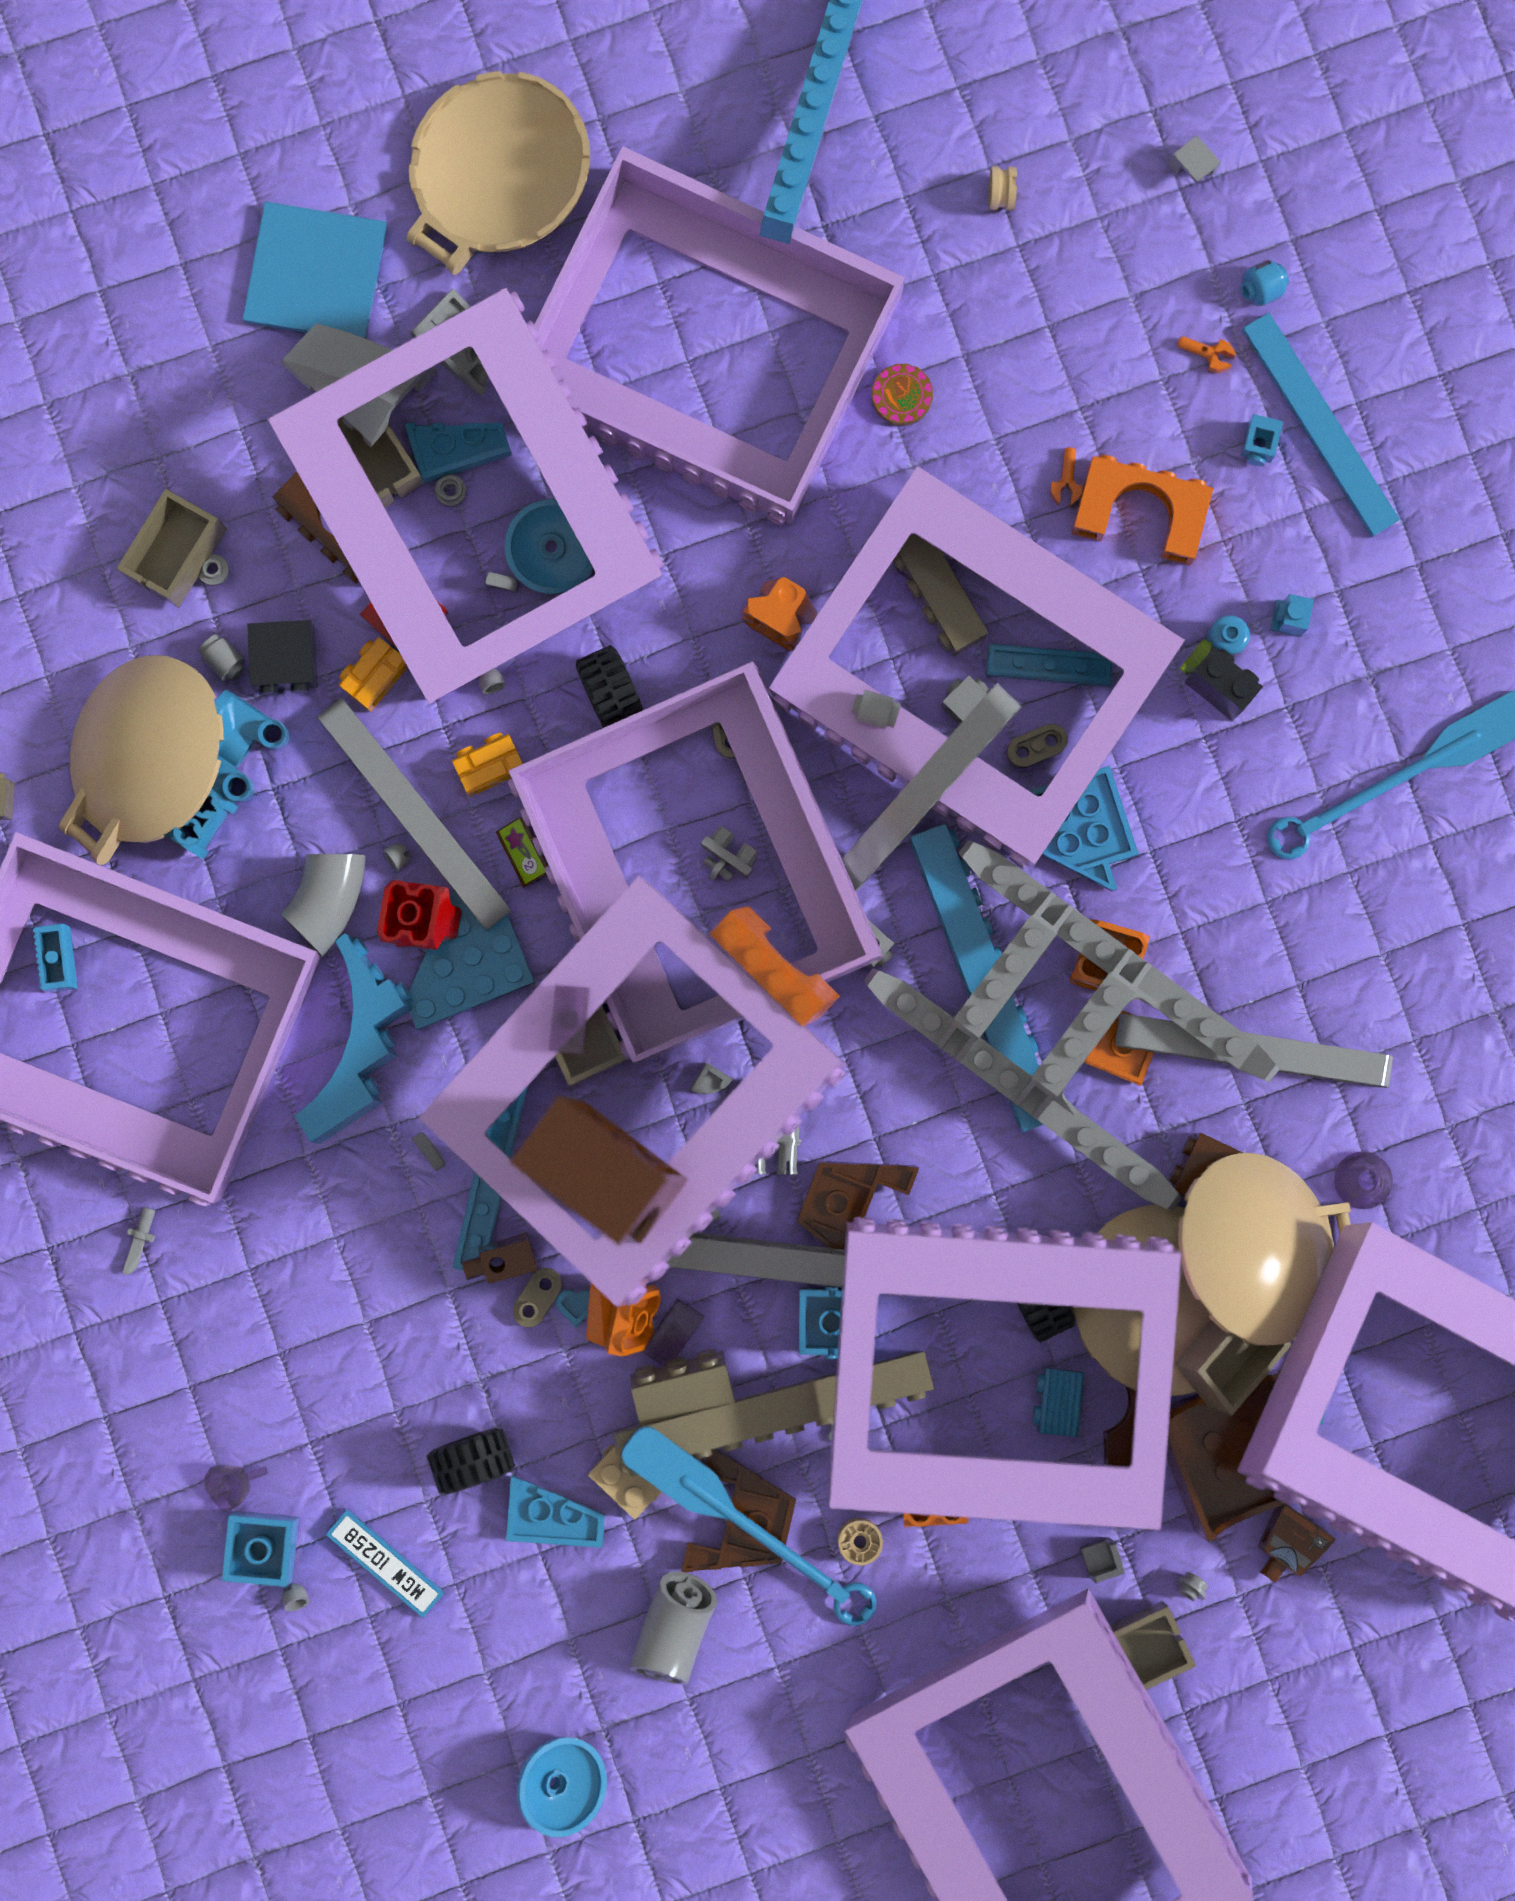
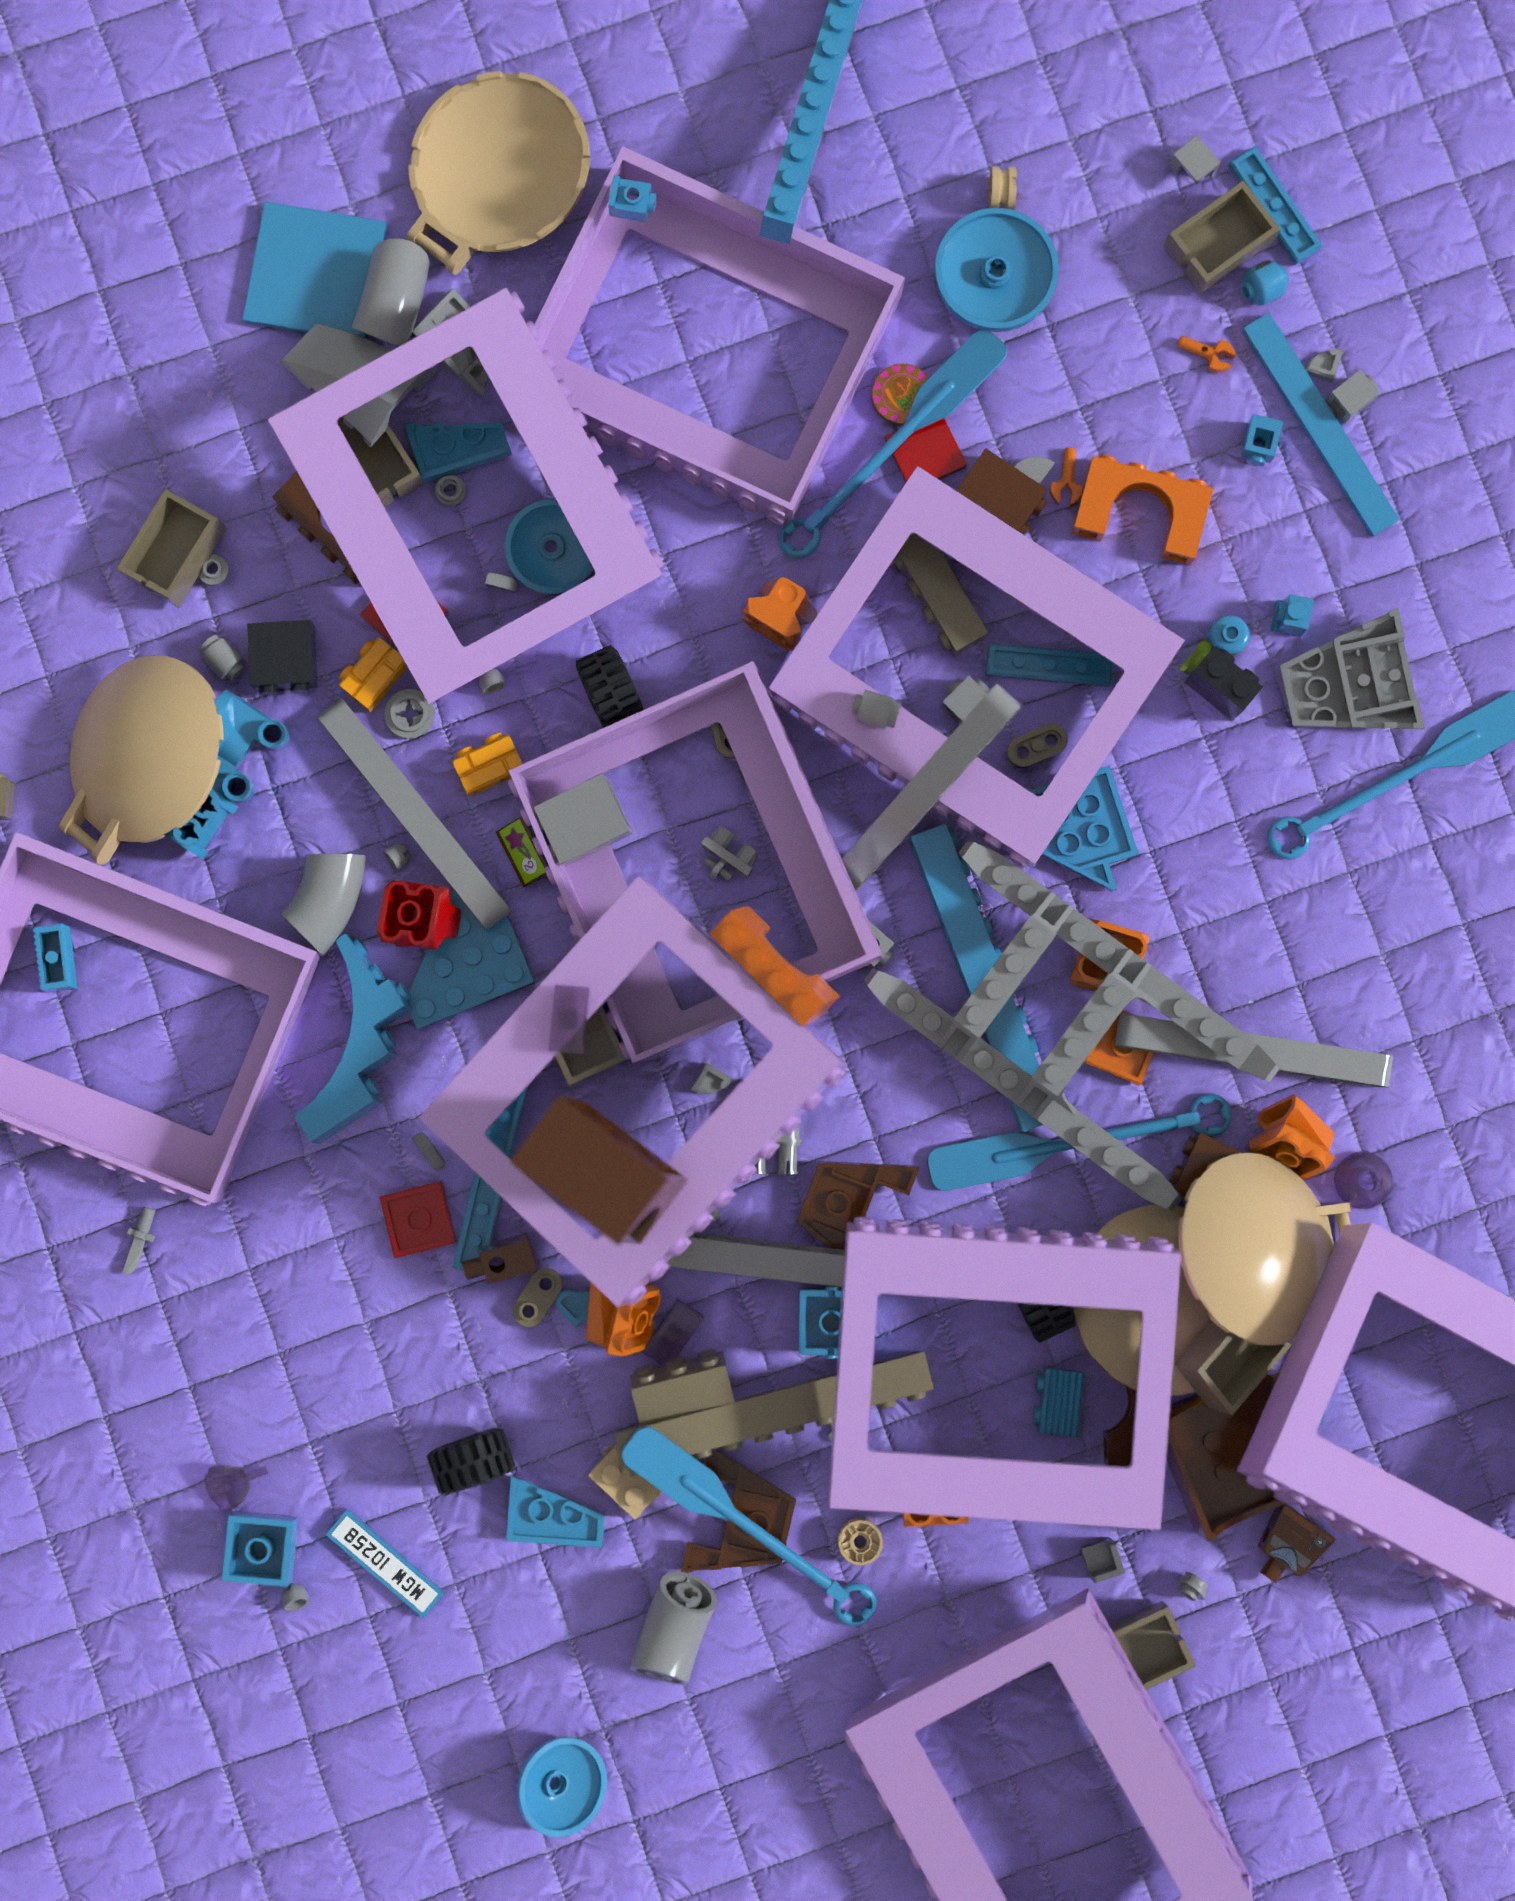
none -> light grey brick [352,238,430,346]
none -> red tile [380,1181,457,1258]
none -> light grey gear [384,689,435,739]
none -> light grey brick [534,774,634,866]
none -> dark azure brick [608,175,657,223]
none -> dark azure piece [779,330,1007,559]
none -> red tile [884,418,967,482]
none -> dark azure piece [928,1094,1232,1191]
none -> dark azure dish [934,208,1059,332]
none -> reddish brown brick [956,448,1048,536]
none -> light grey tile [1014,457,1055,484]
none -> dark tan piece [1164,180,1280,294]
none -> dark azure tile [1228,146,1323,266]
none -> orange piece [1248,1094,1335,1180]
none -> light grey wedge [1280,607,1425,729]
none -> light grey tile [1305,349,1343,382]
none -> light grey brick [1325,369,1380,424]

